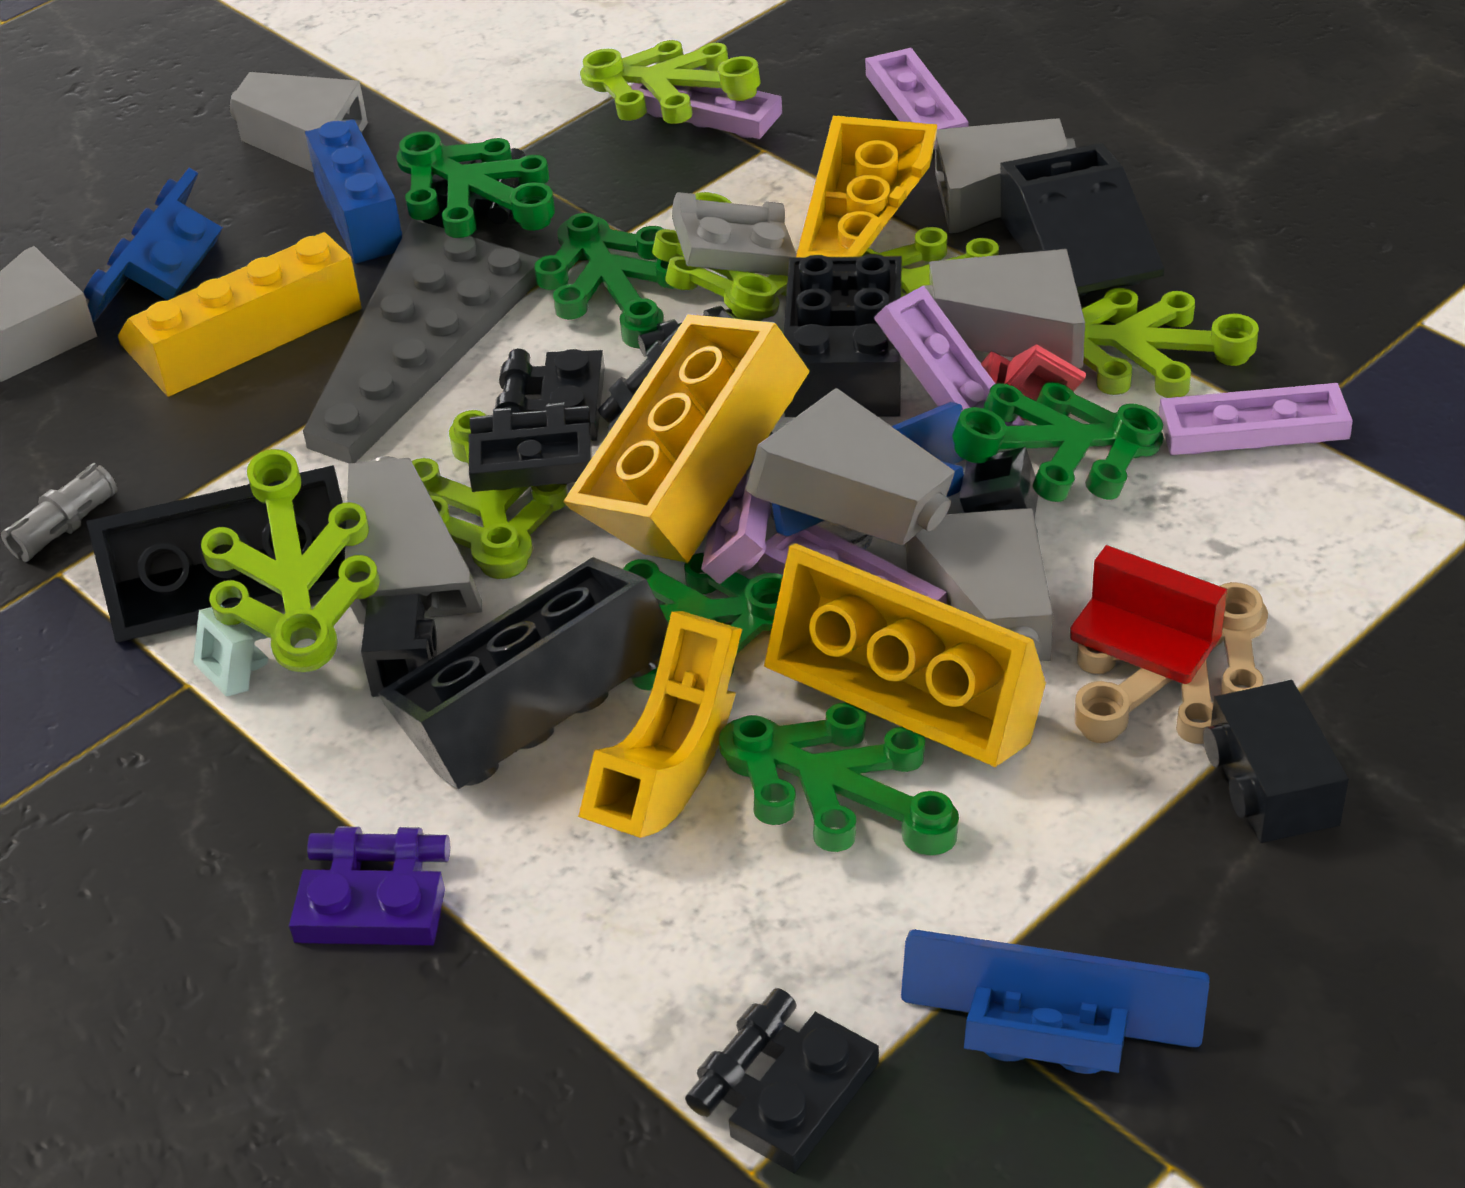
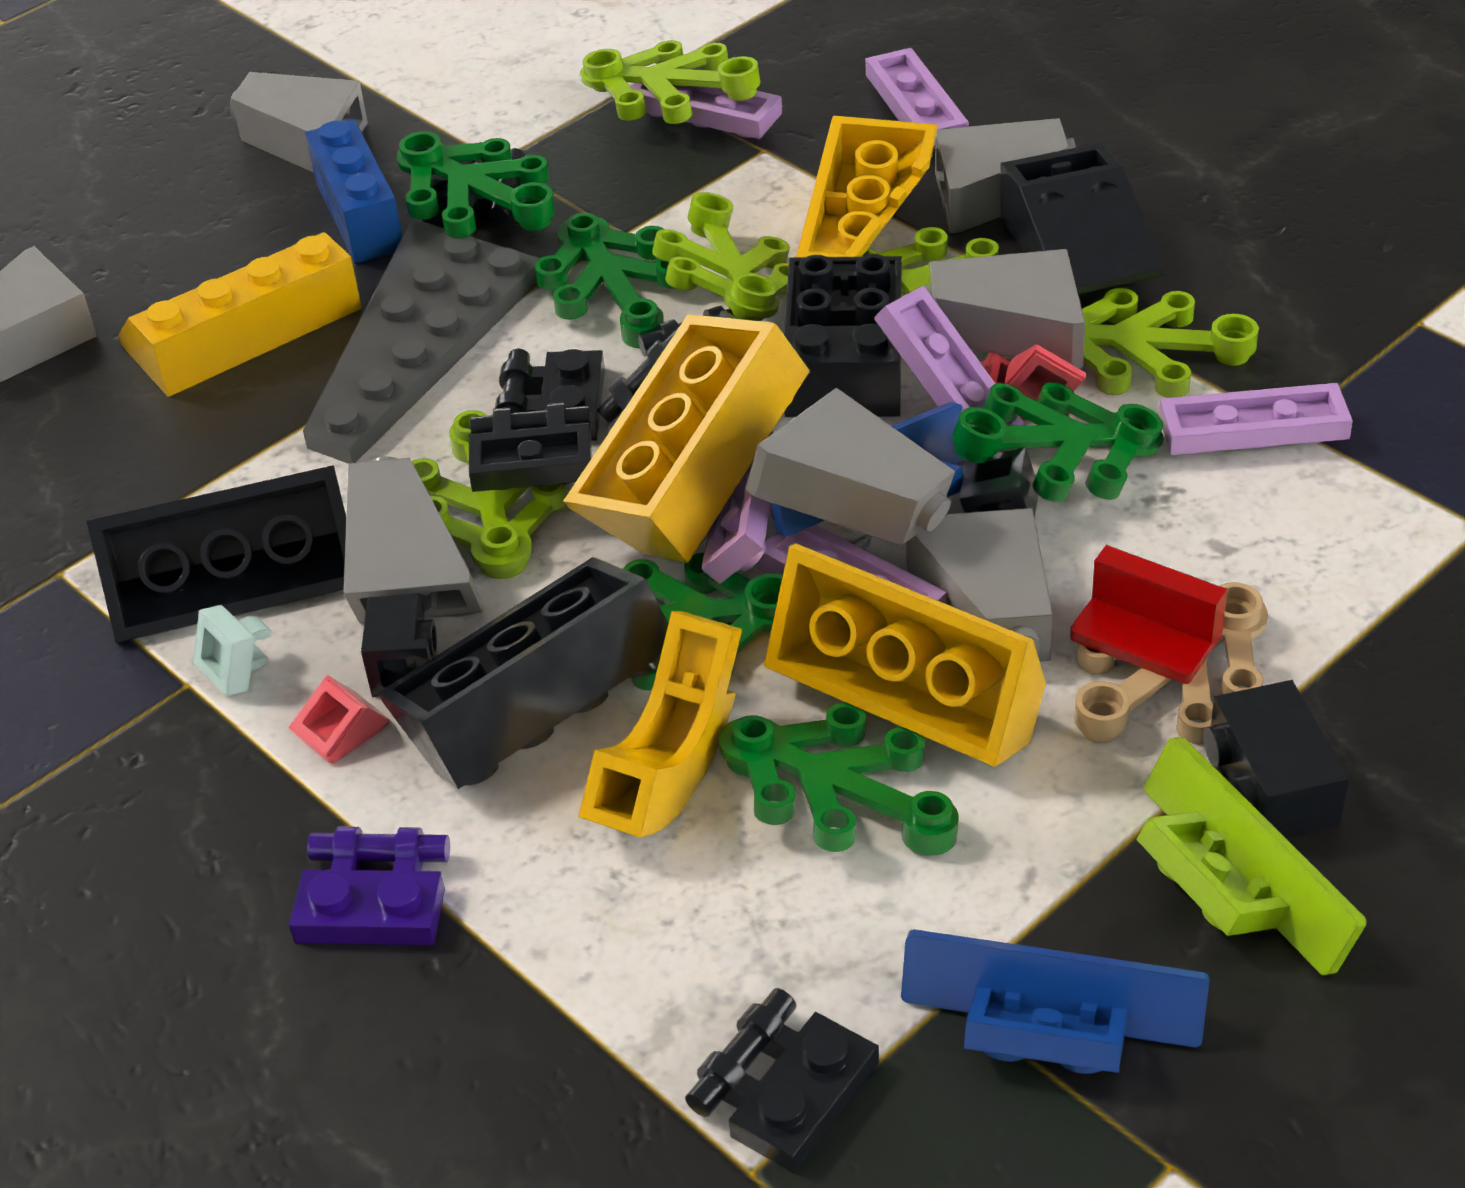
light grey pin [1,463,117,562] -> none
blue bracket [83,168,223,323] -> none
lime plant [201,449,380,672] -> none
light grey plate [672,192,797,276] -> none
none -> coral slope [288,675,391,764]
none -> lime bracket [1136,737,1367,975]

